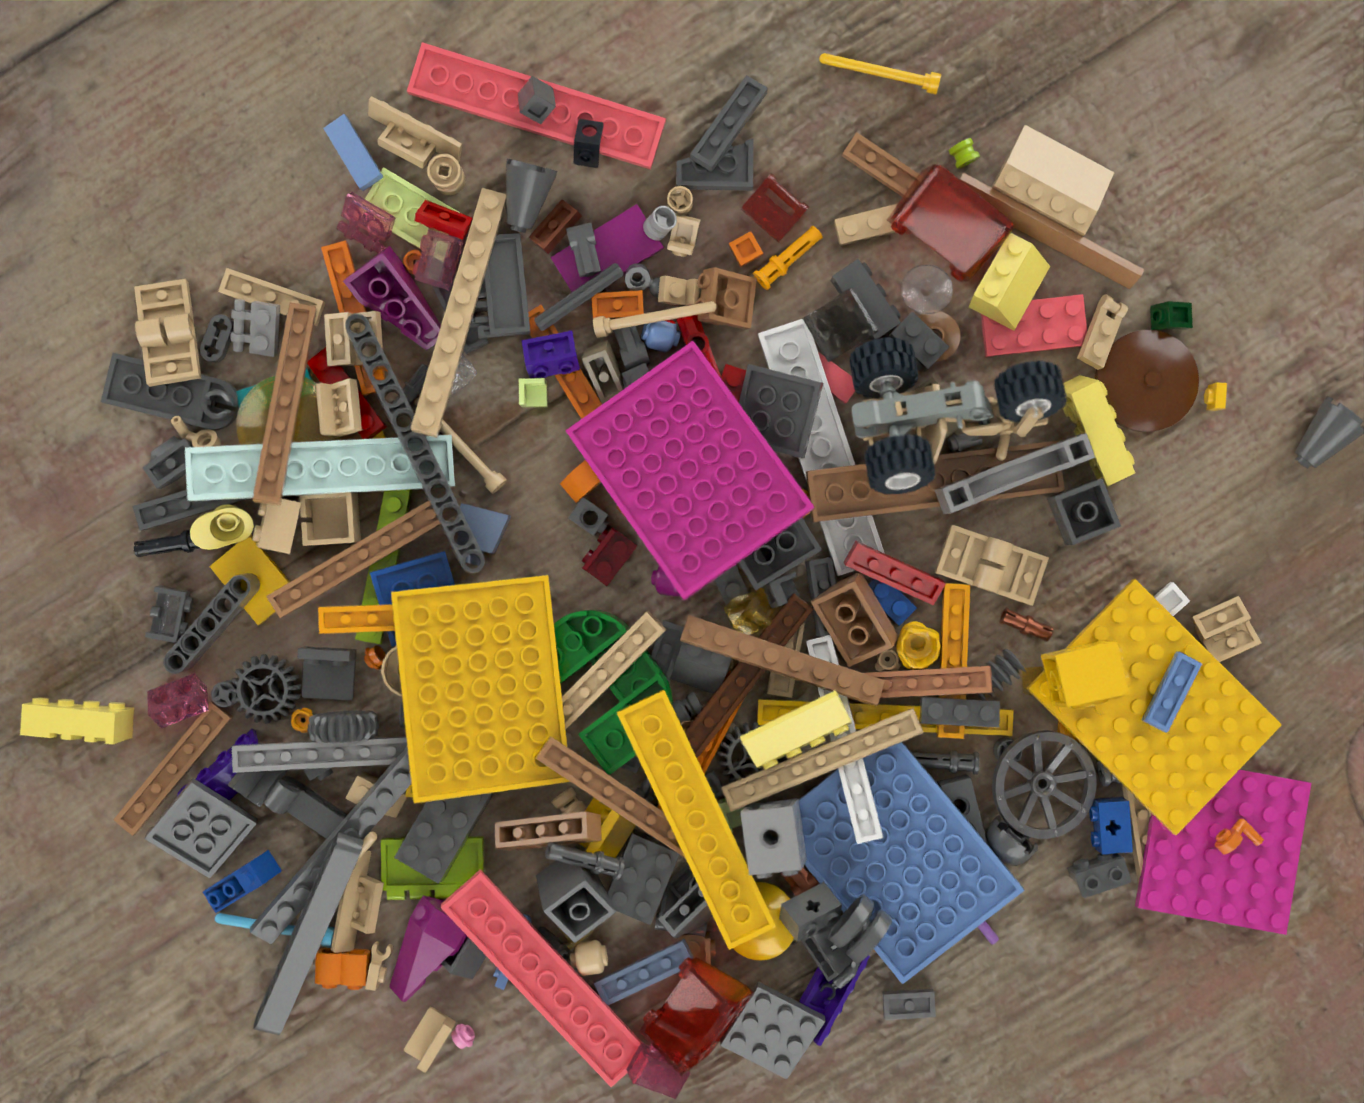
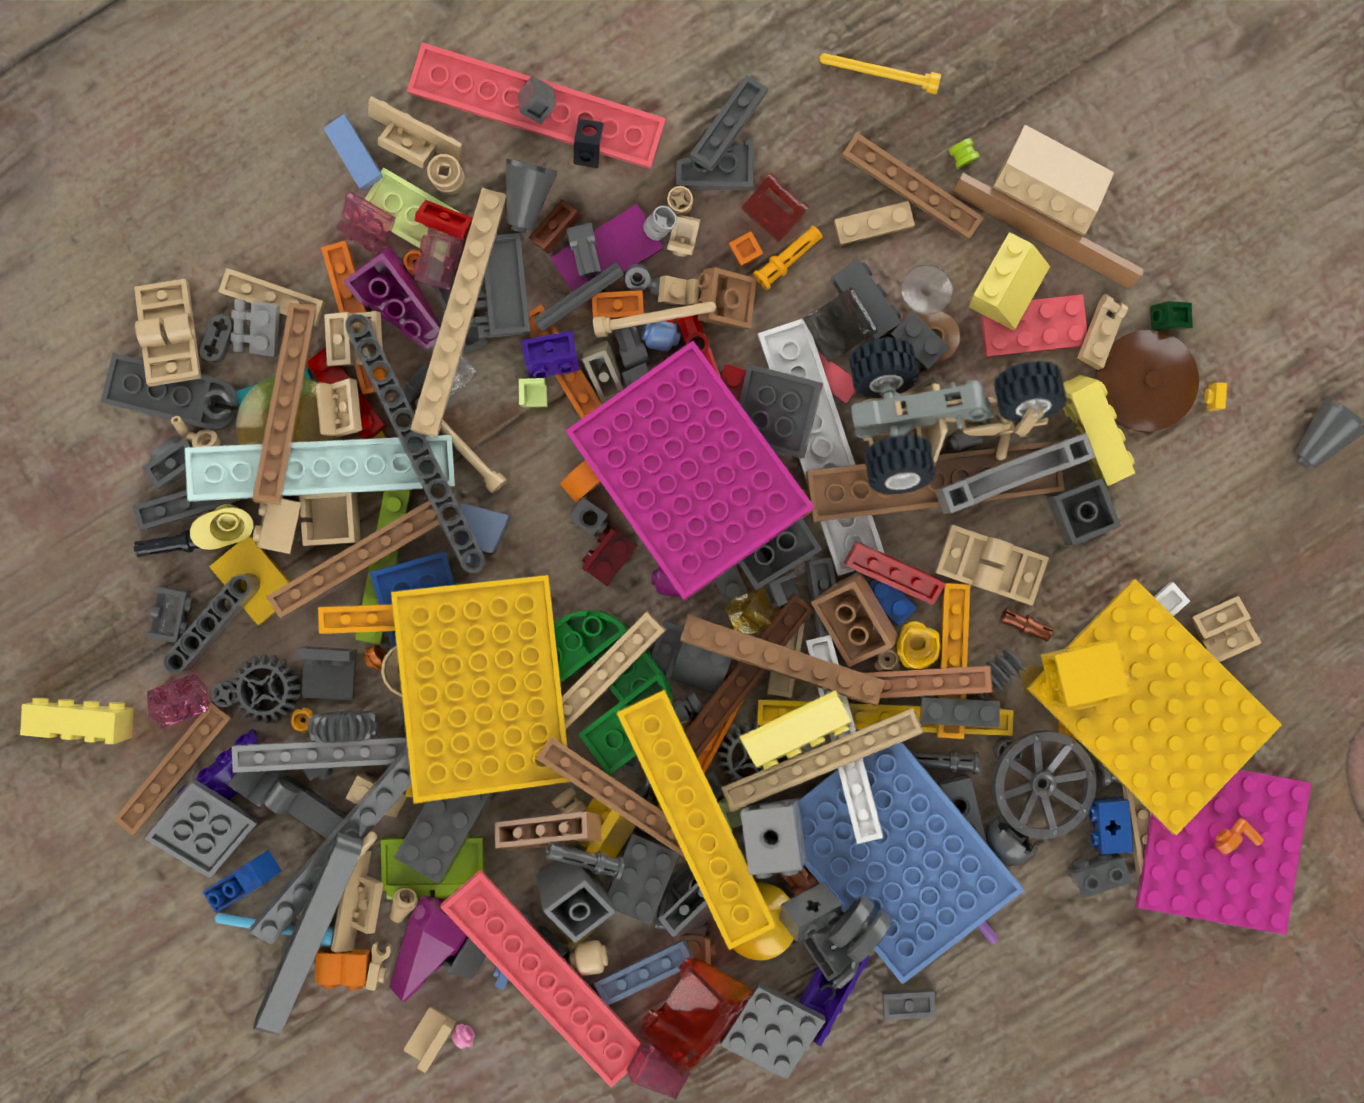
clear red windscreen [887,164,1015,282] -> none
medium blue tile [1142,651,1202,733] -> none
none -> tan cone [390,888,418,923]

